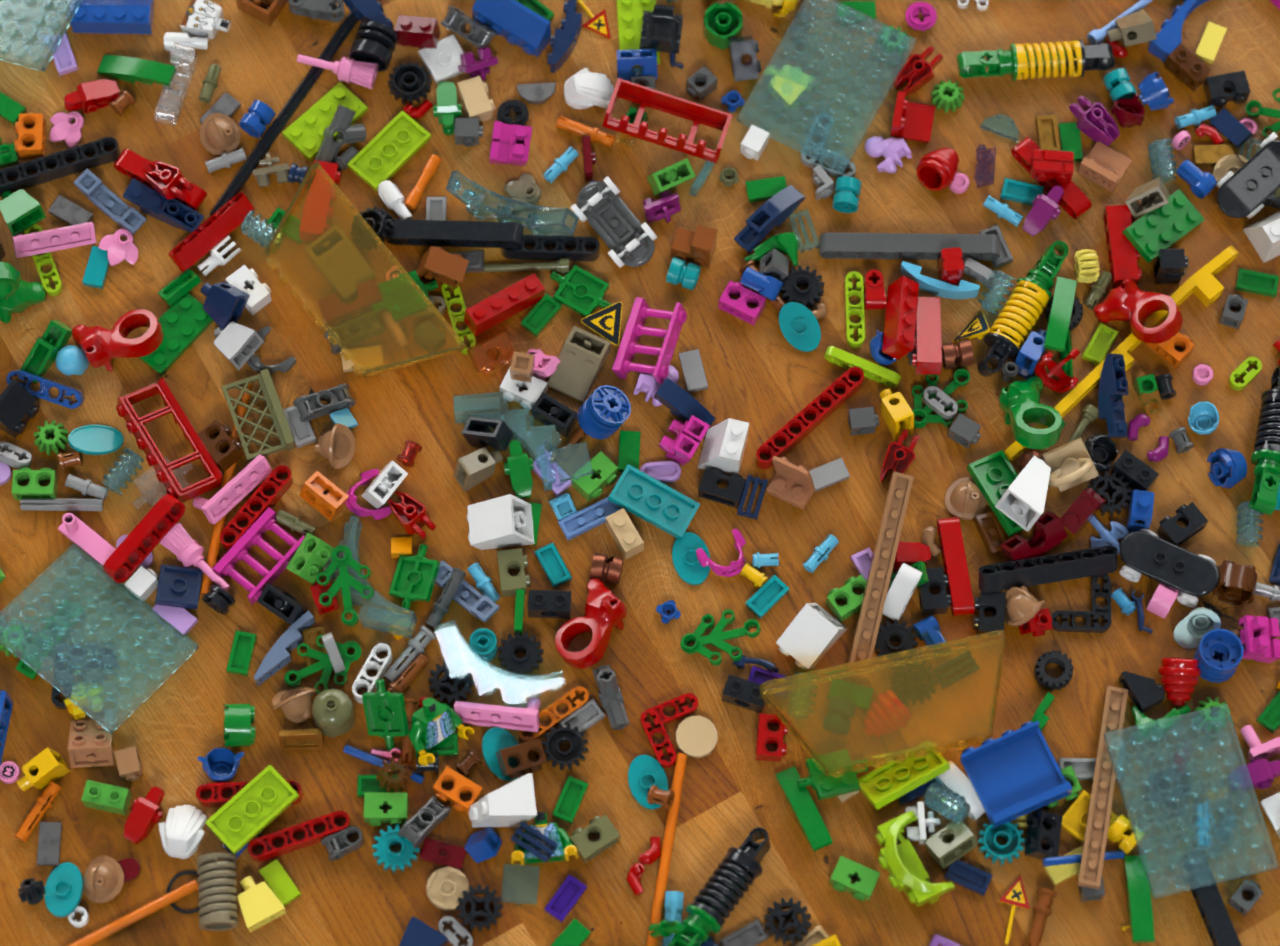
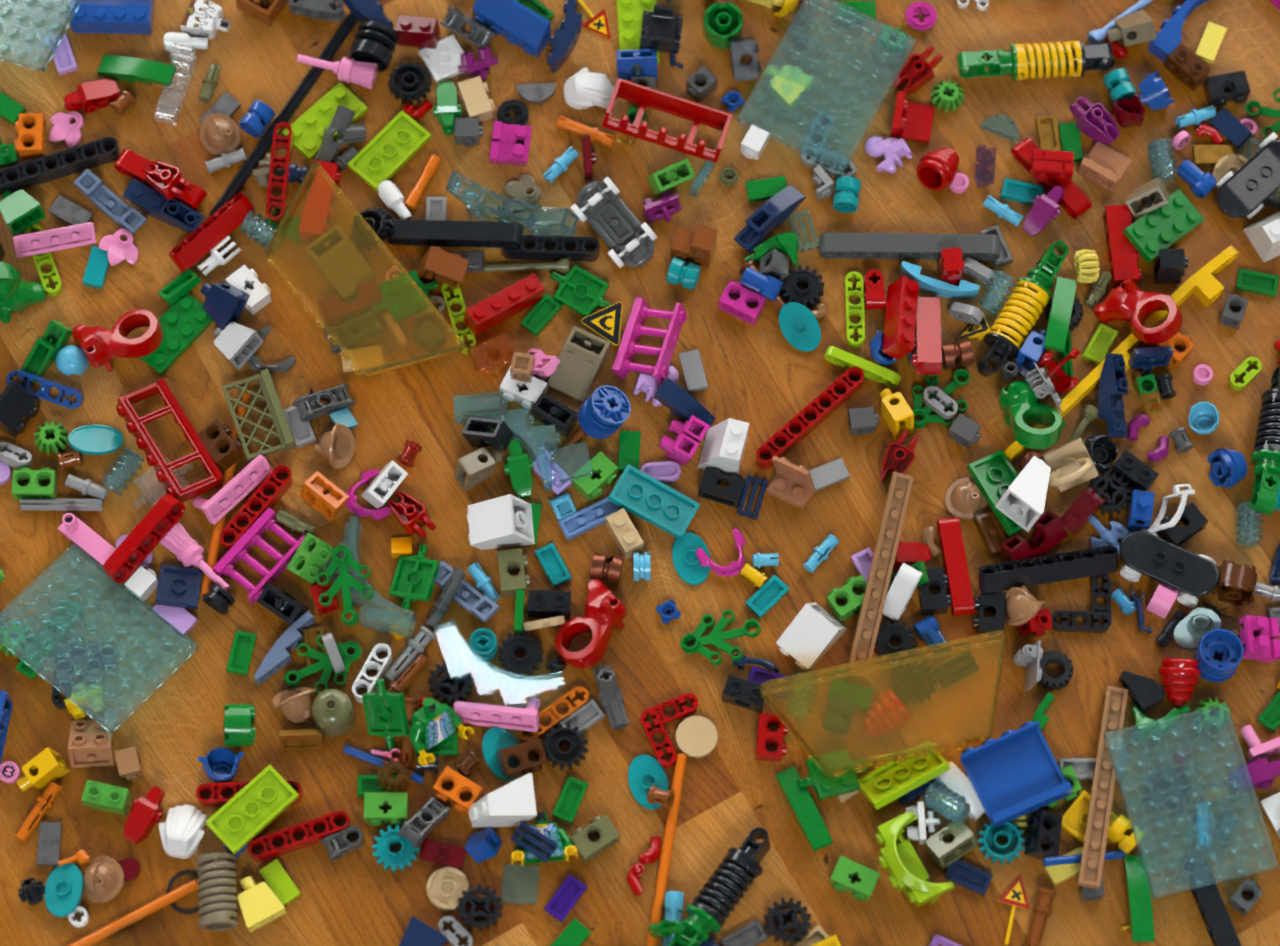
none -> orange hand [58,850,90,866]
none -> red beam [265,122,294,223]
none -> tan tile [523,615,565,631]
none -> black bush [546,656,567,676]
none -> medium azure wheel [633,552,651,581]
none -> light grey beam [948,302,985,325]
none -> light grey hinge [1013,640,1043,692]
none -> light grey hinge [1025,362,1062,413]
none -> dark blue hinge [1128,346,1174,377]
none -> white sword [1148,484,1195,533]
none -> black axle [1155,611,1187,648]

